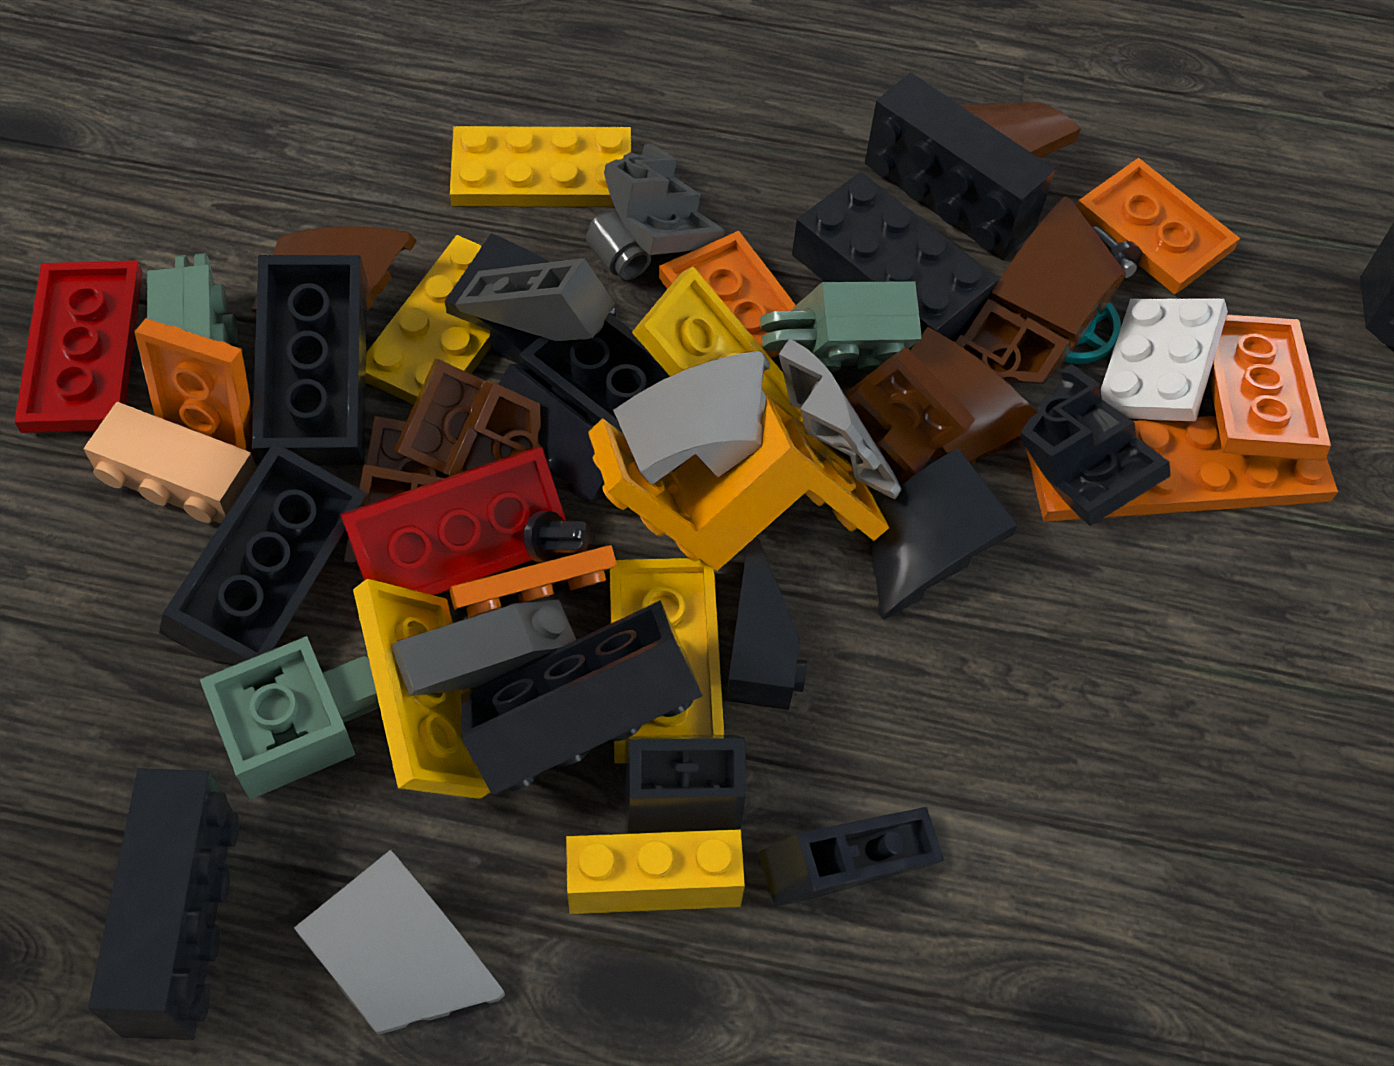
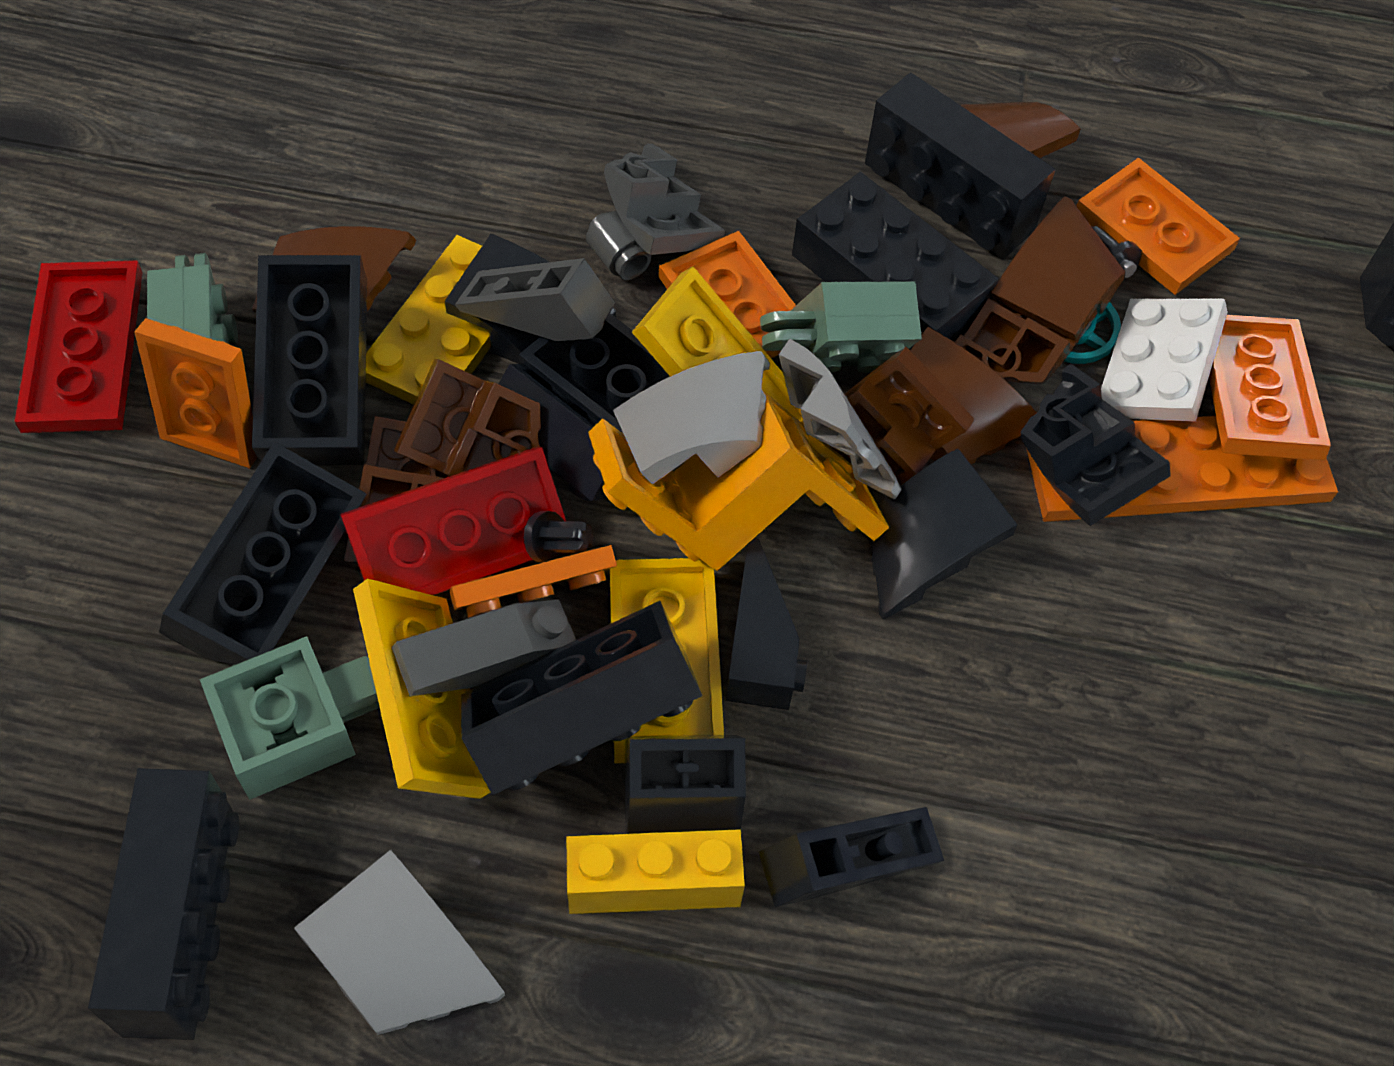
light nougat brick [83,402,257,523] -> none
yellow plate [450,126,631,207] -> none

